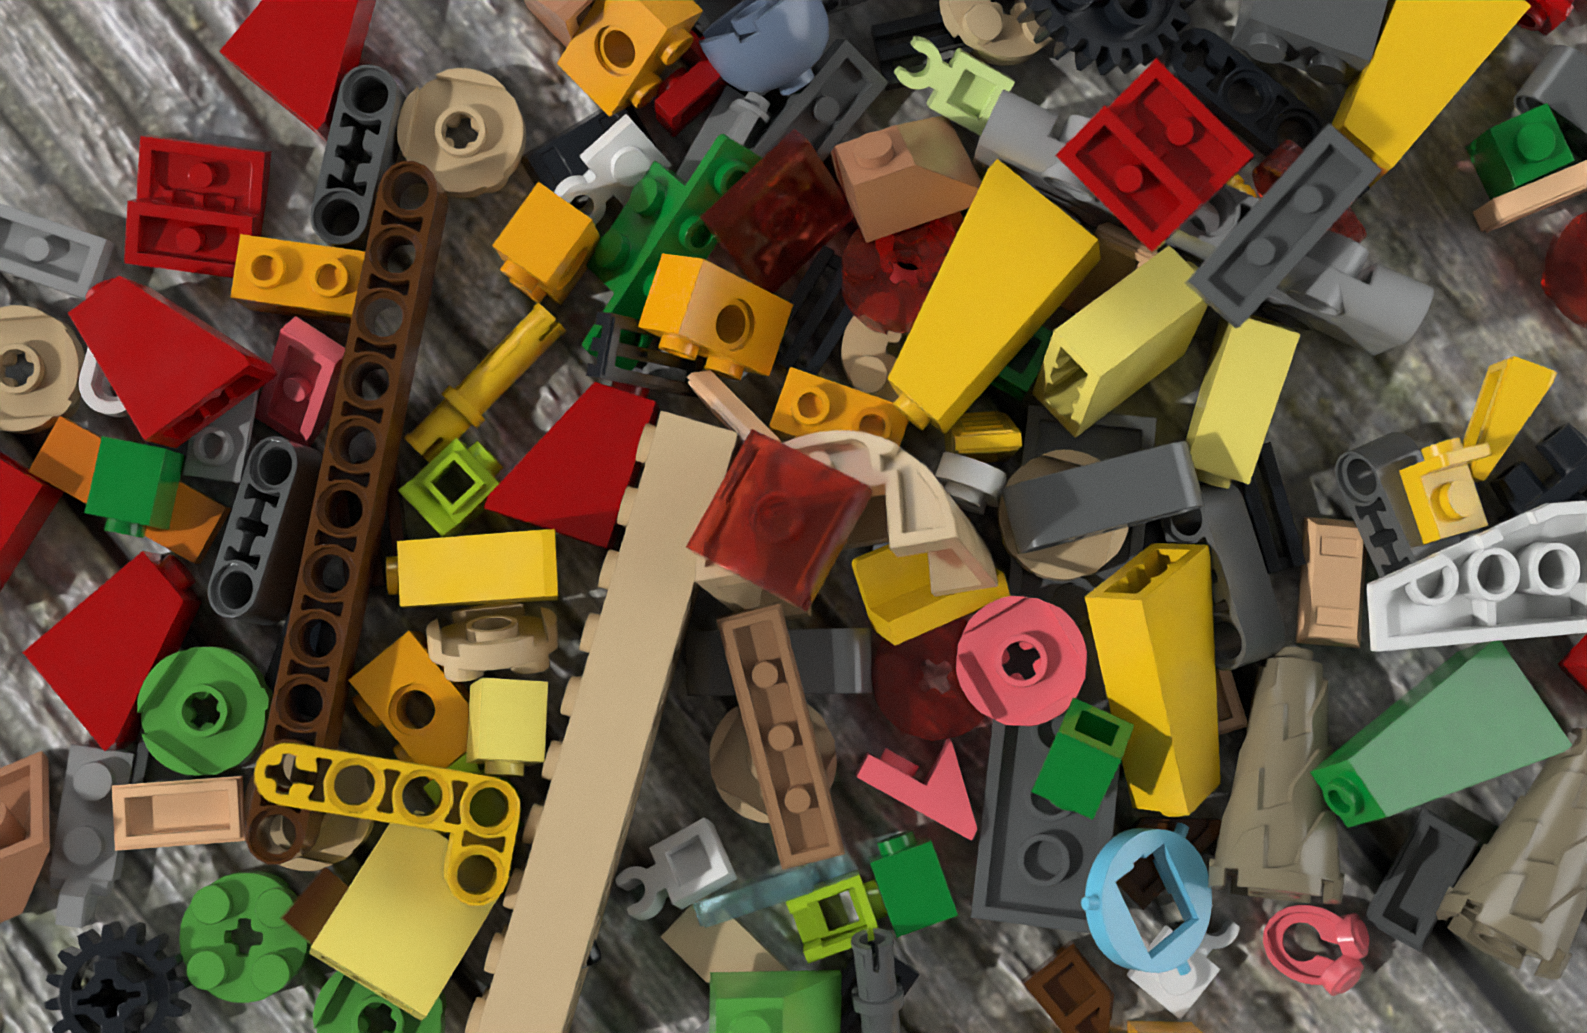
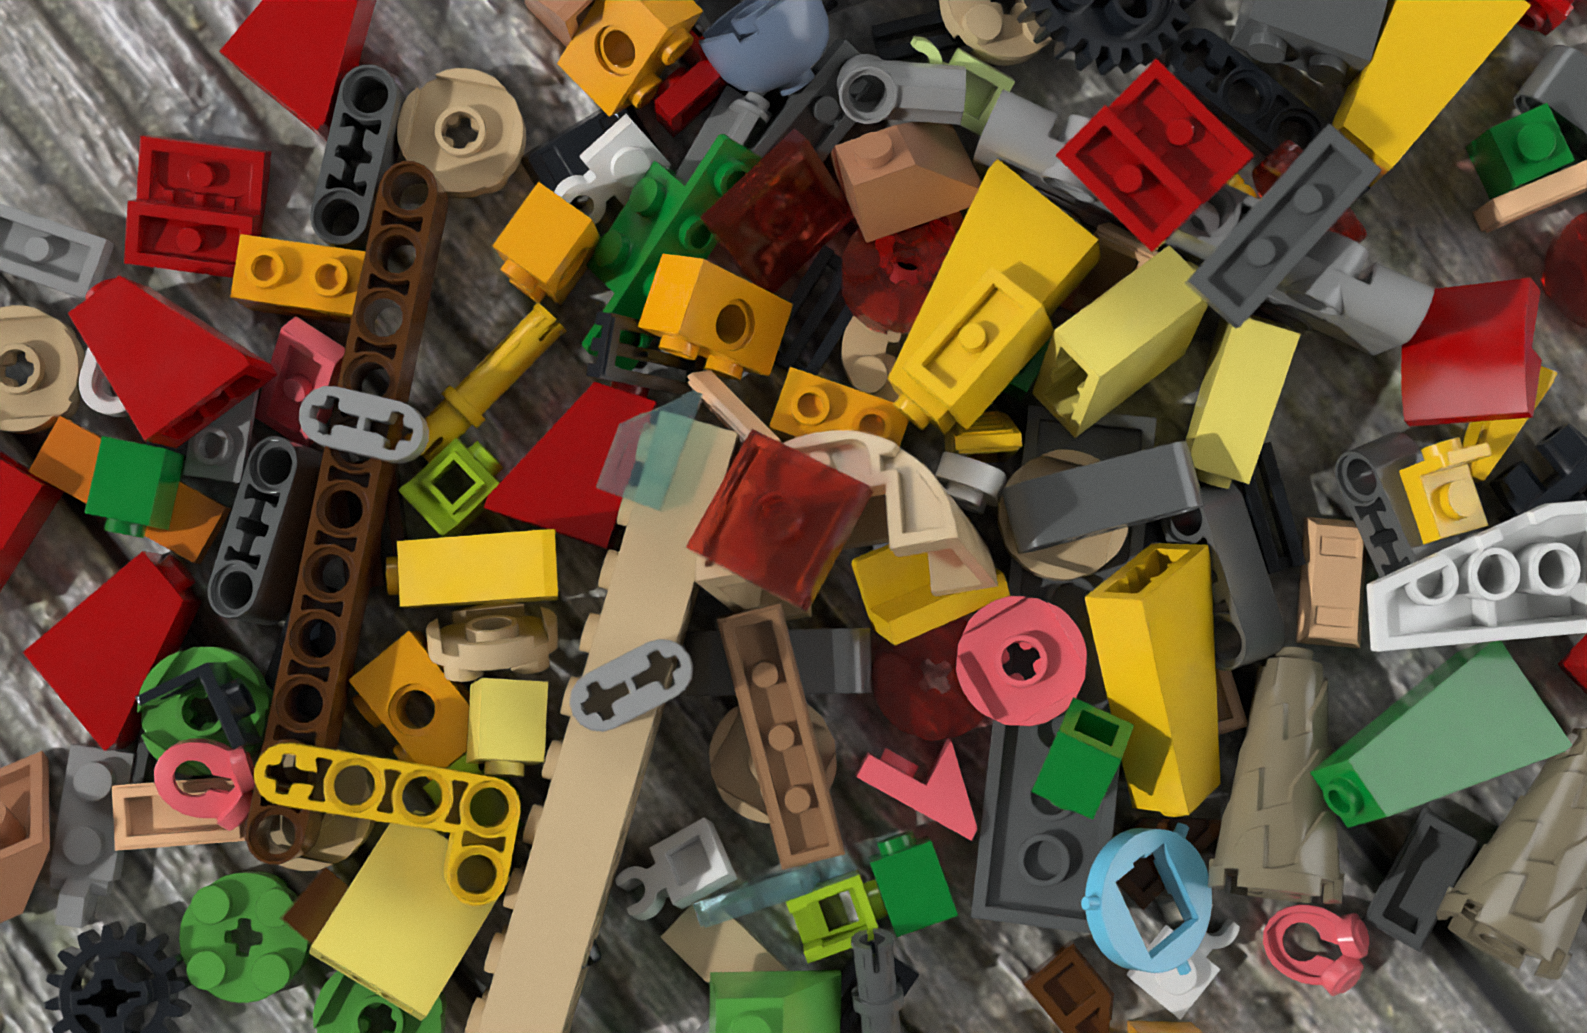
none -> black bracket [135,662,262,750]
none -> coral piece [154,738,255,831]
none -> light grey beam [299,386,429,463]
none -> light grey beam [570,639,693,732]
none -> clear light blue tile [596,390,703,512]
none -> light grey piece [837,54,966,125]
none -> yellow panel [902,265,1054,429]
none -> red slope [1401,277,1542,427]

